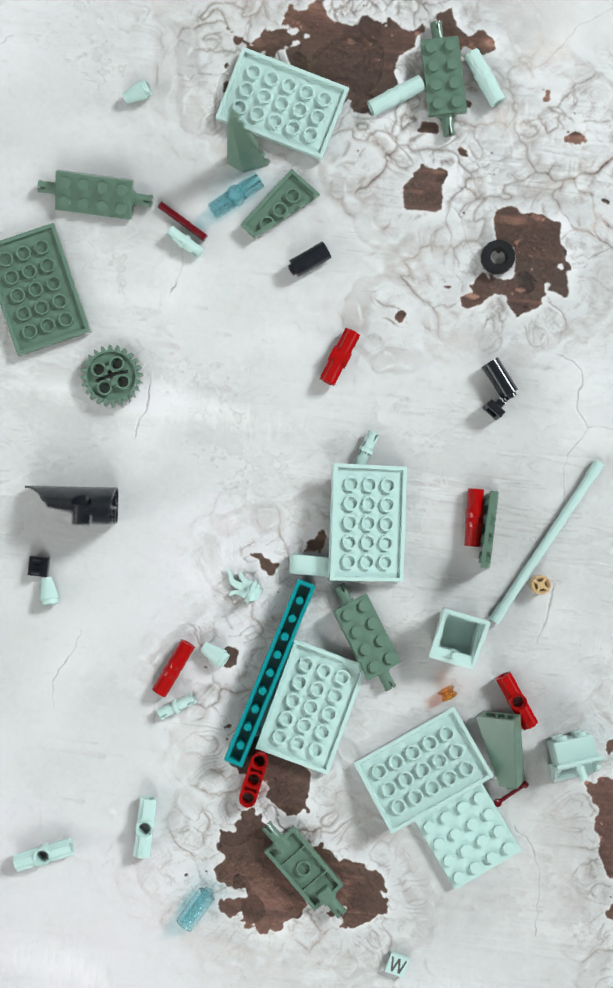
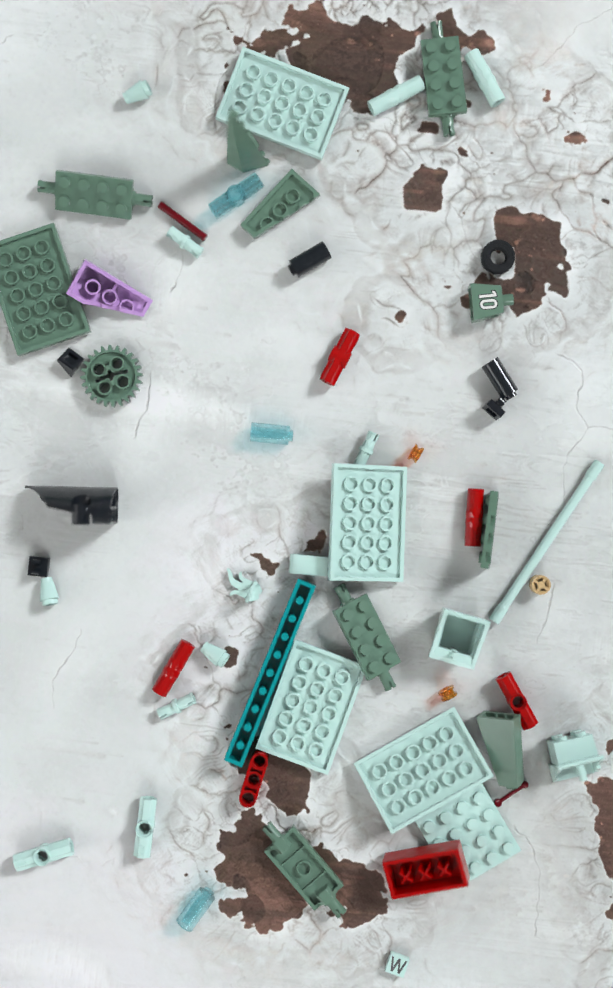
none -> black slope [57,348,84,377]
none -> lavender wedge [66,258,153,317]
none -> clear light blue brick [250,422,294,445]
none -> red brick [382,839,470,900]
none -> clear orange bush [407,444,424,463]
none -> sand green torso [468,283,514,323]

